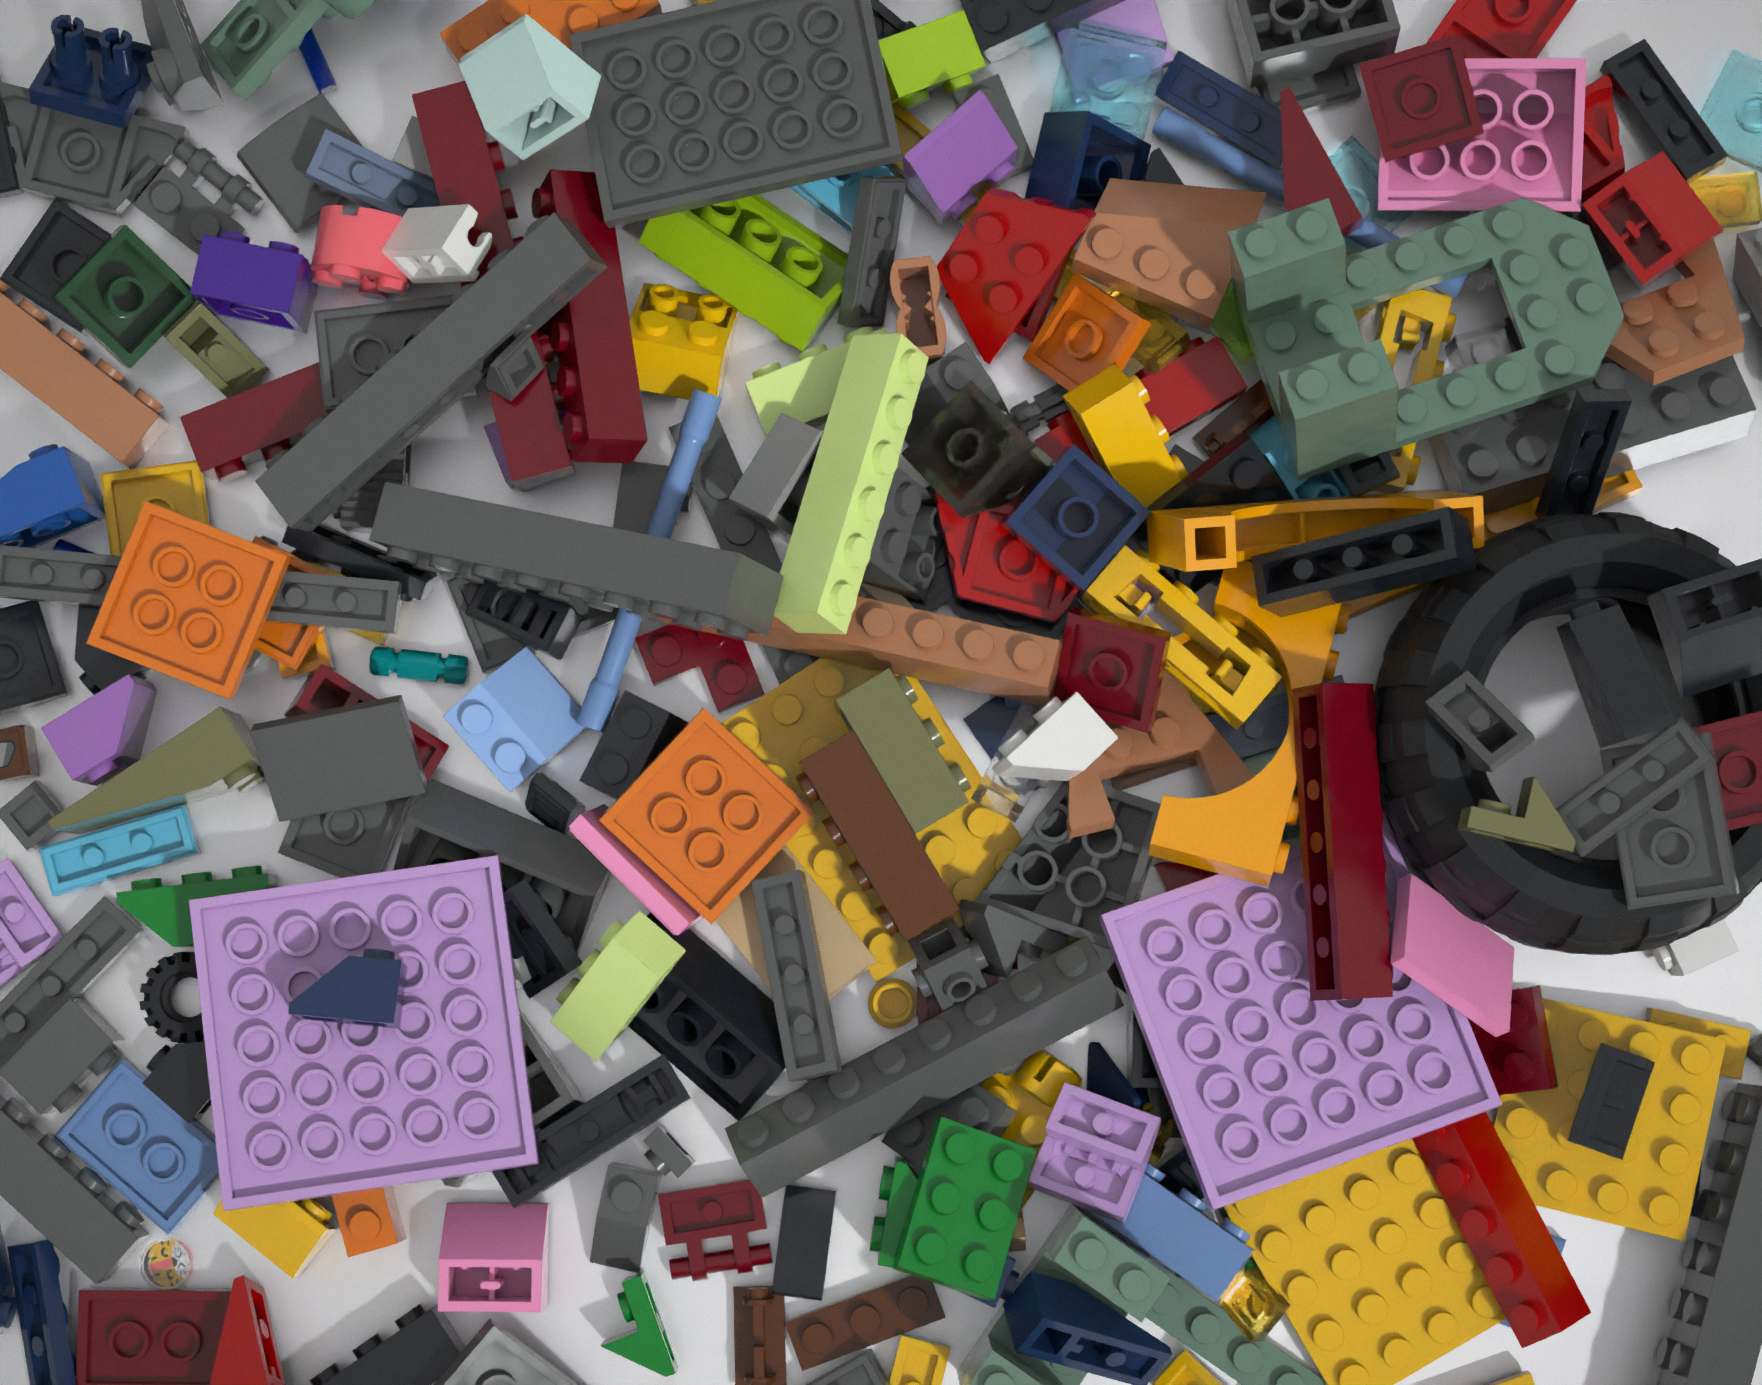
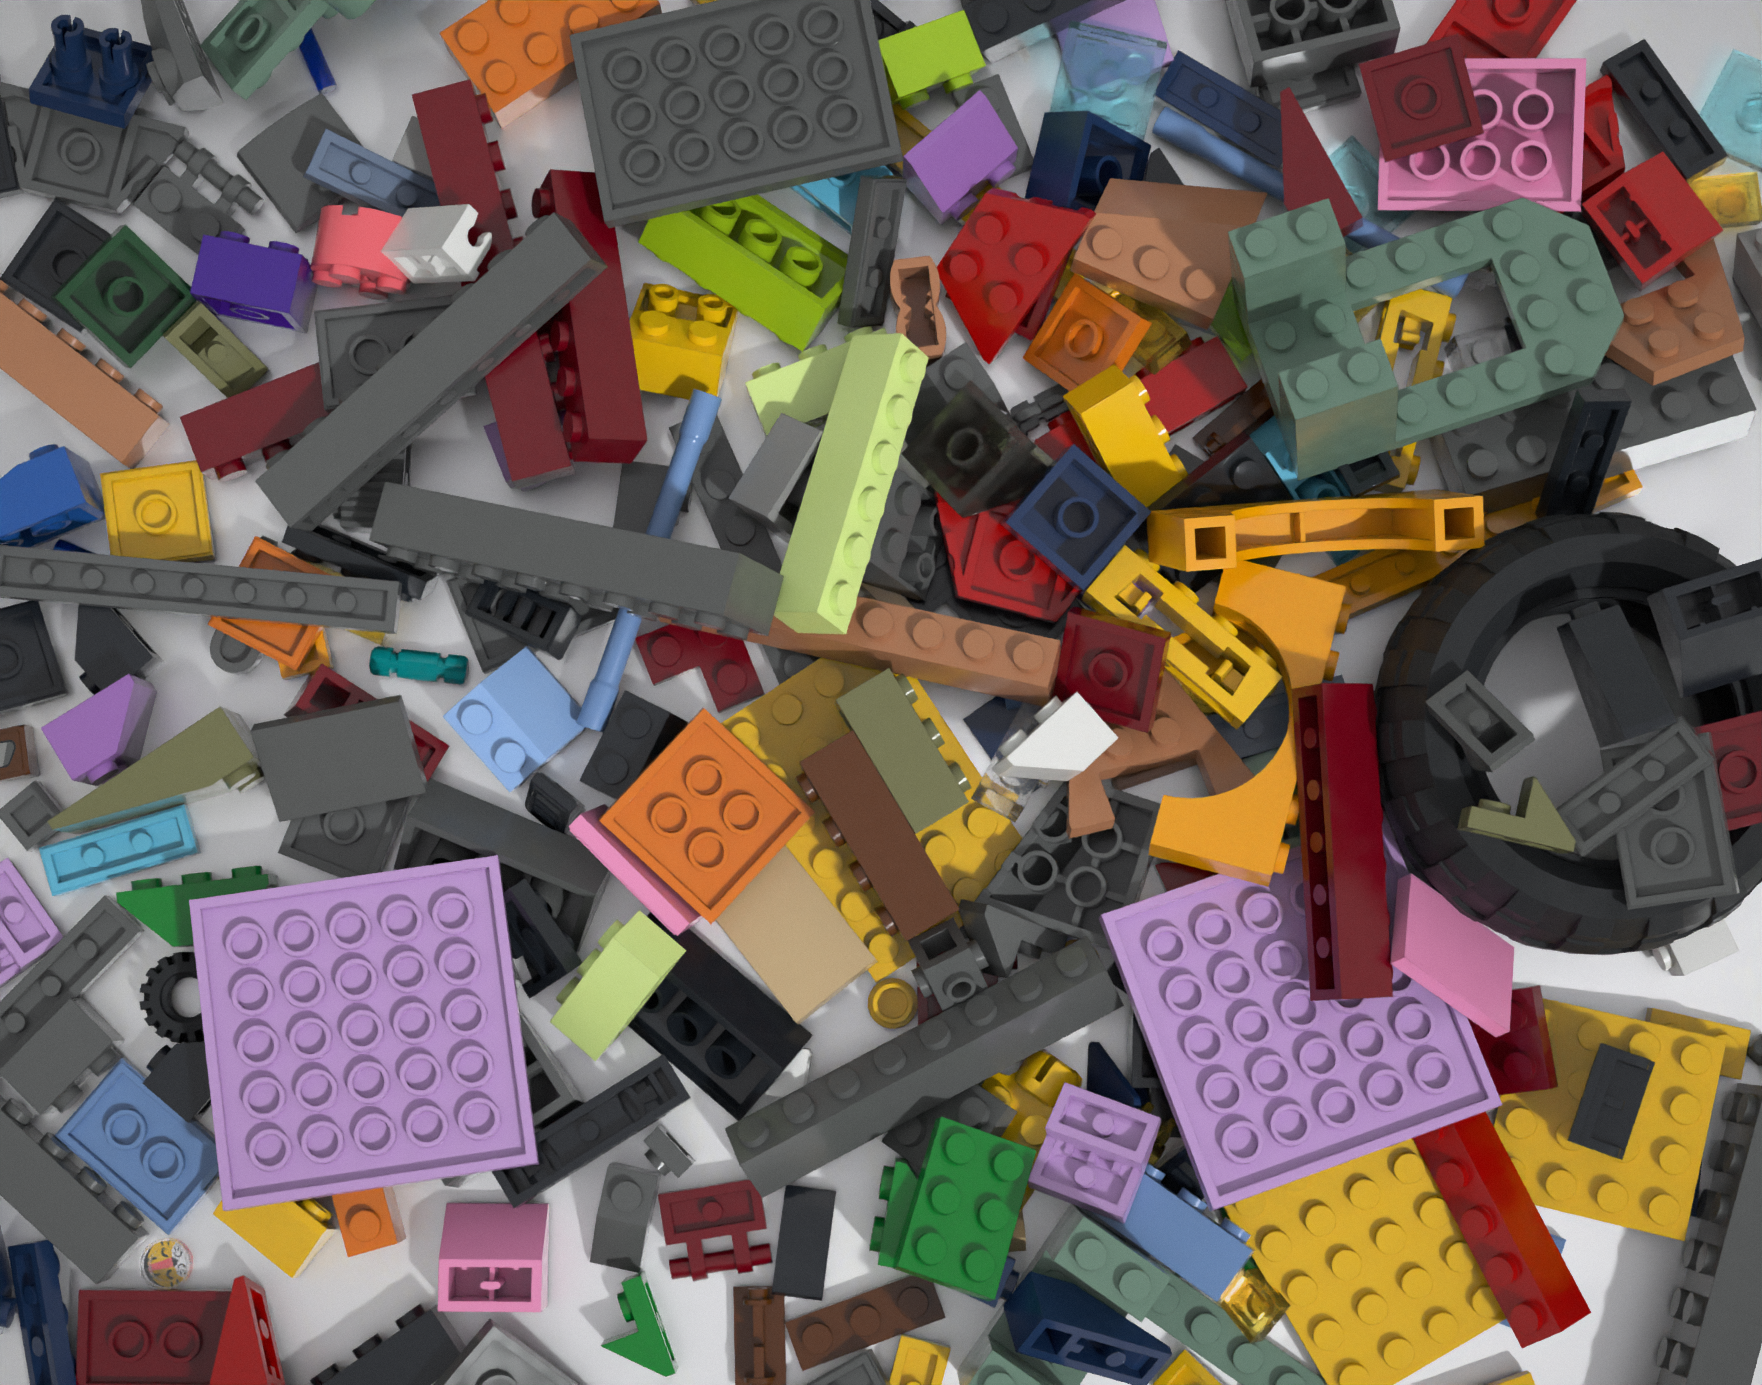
orange plate [86,501,291,701] -> none
dark blue slope [288,949,407,1029] -> none
light aqua slope [459,14,601,160] -> none
dark grey slope [485,331,544,401] -> none
dark grey plate [751,869,842,1083] -> none
black brick [1251,506,1477,617] -> none

